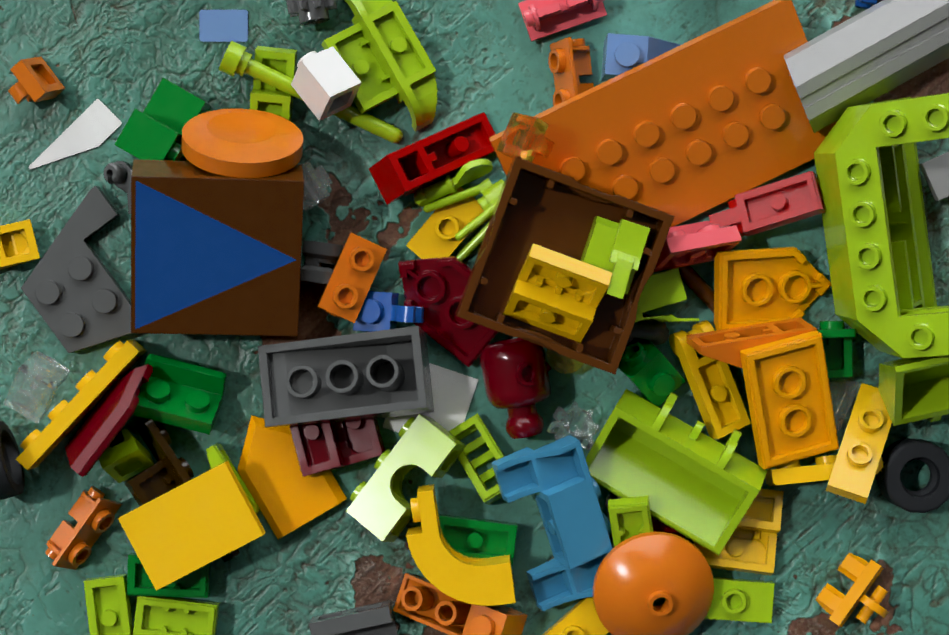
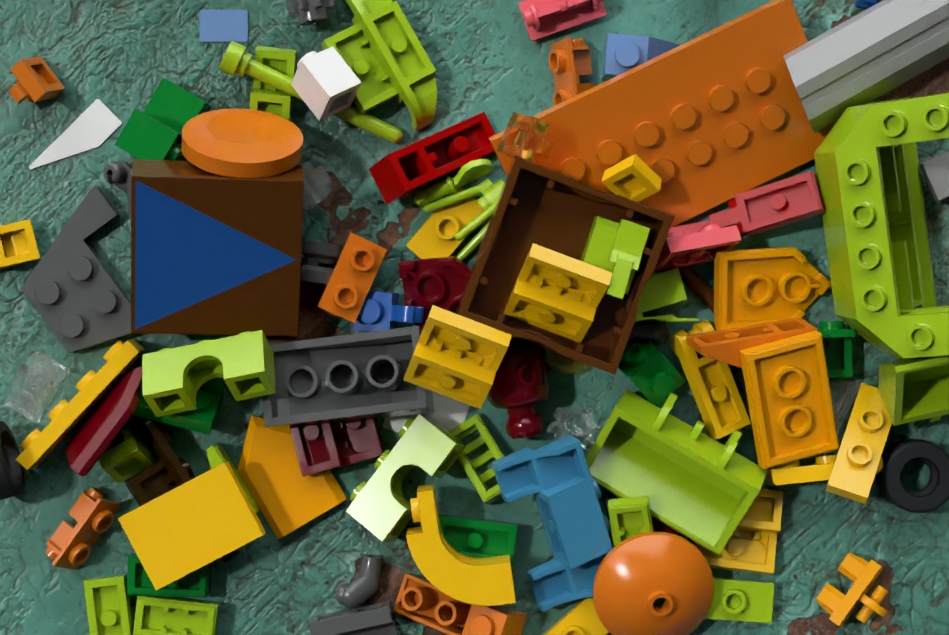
none -> lime arch [142,330,276,417]
none -> dark grey arm [335,554,382,608]
none -> yellow slope [403,305,512,409]
none -> yellow plate [602,154,662,202]

